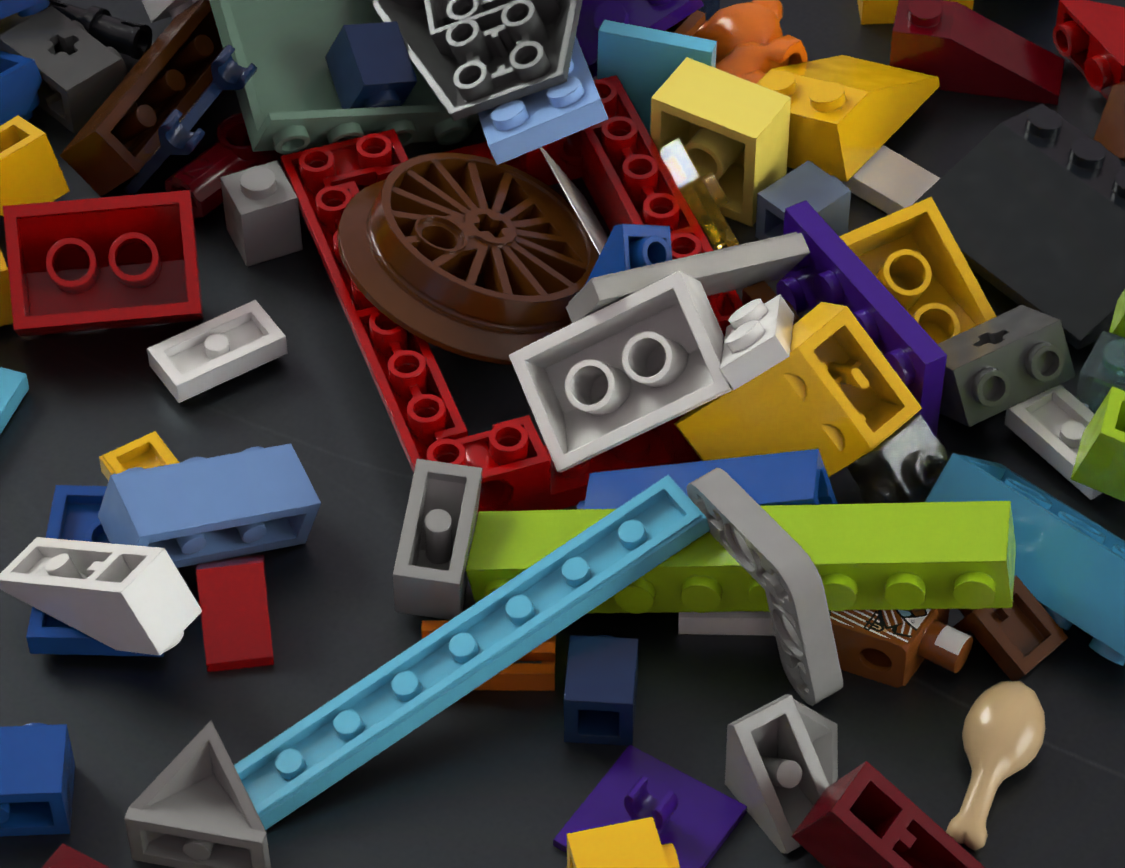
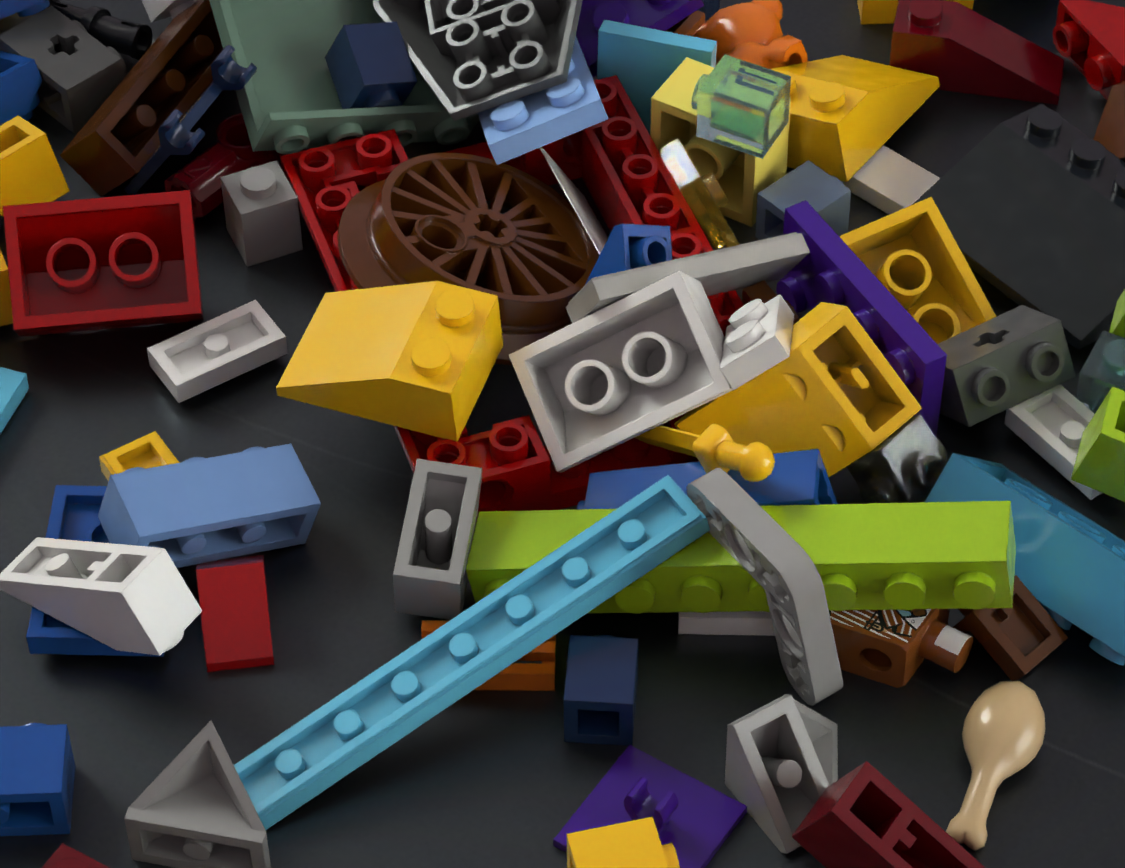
none -> yellow slope [276,281,503,442]
none -> yellow sword [635,424,775,482]
none -> clear light blue brick [691,54,791,159]

